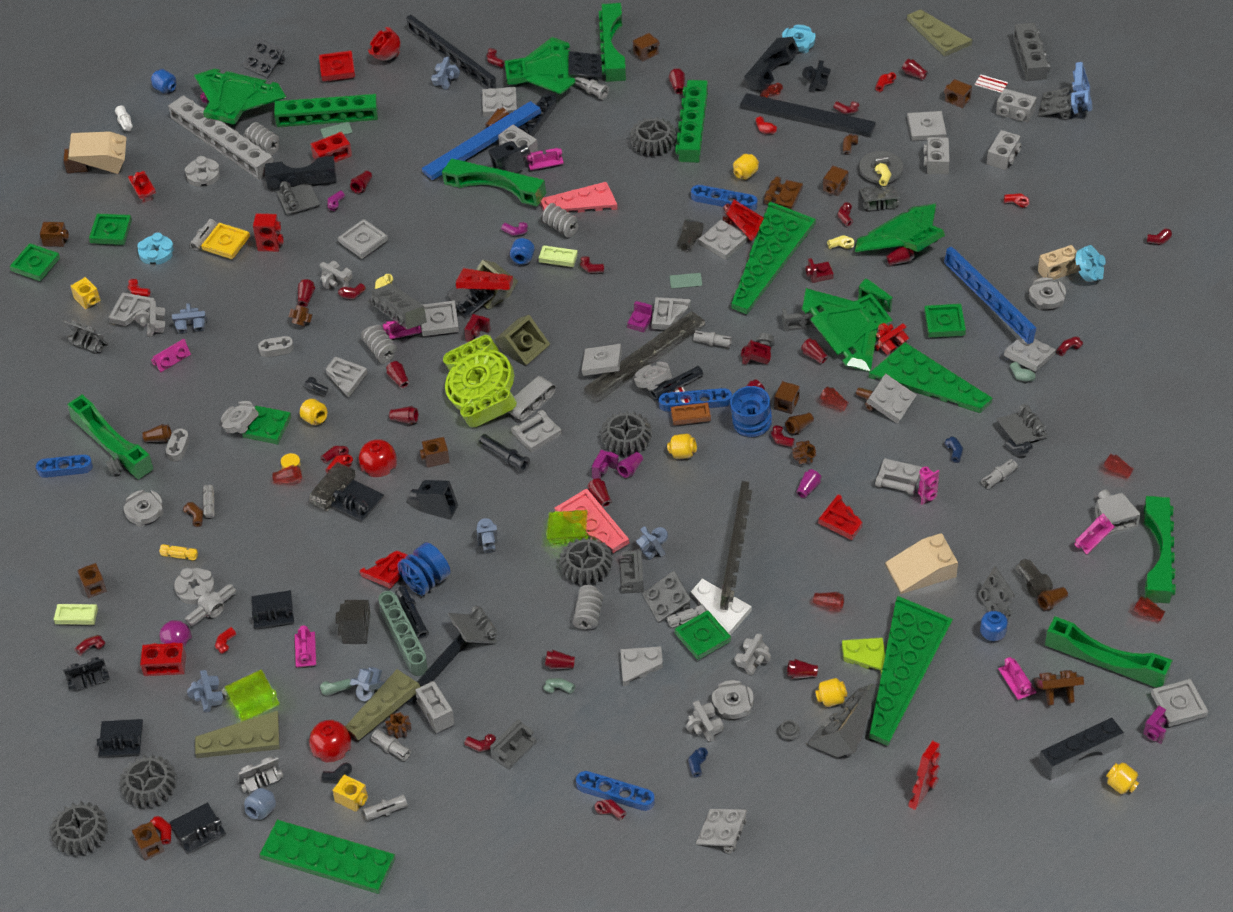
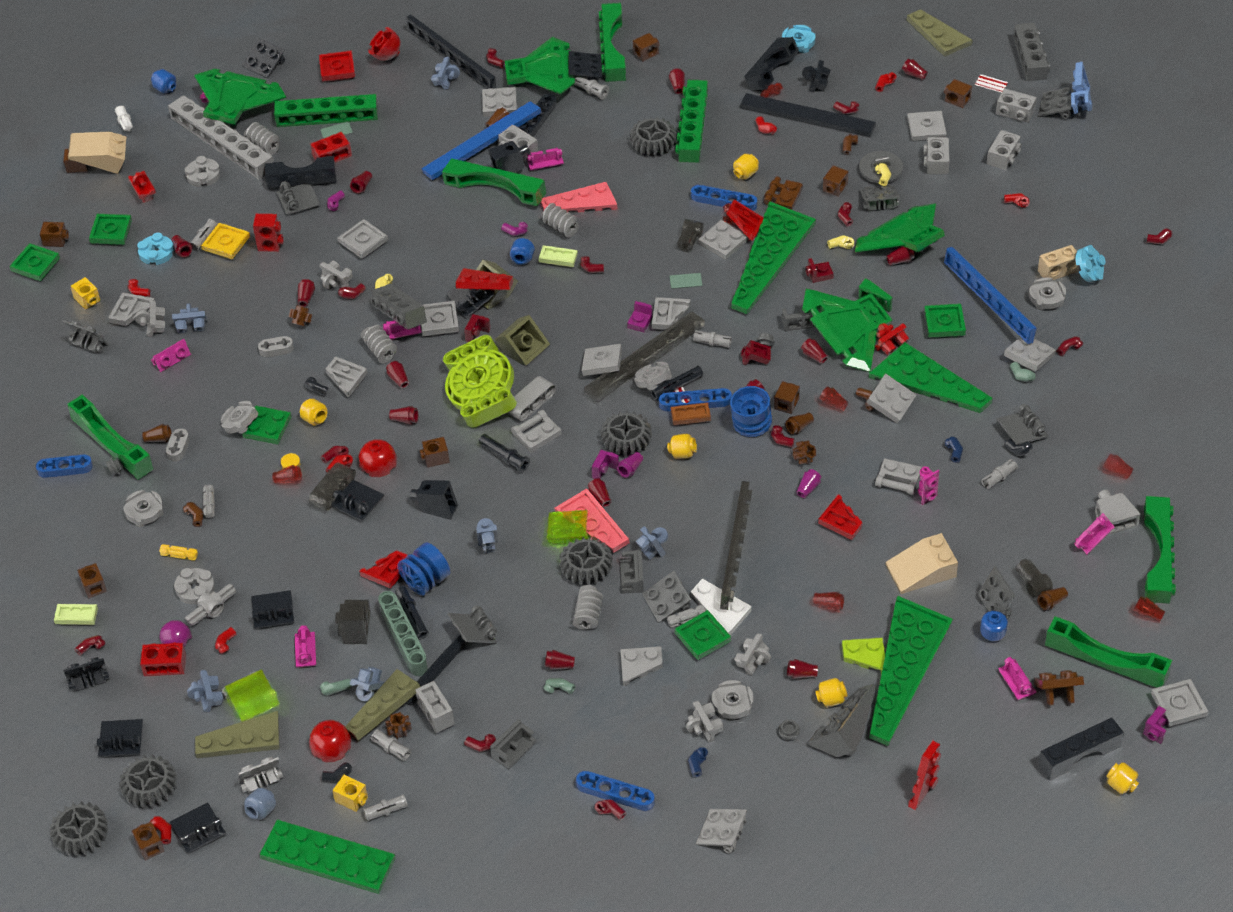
none -> dark red cone [171,235,192,257]

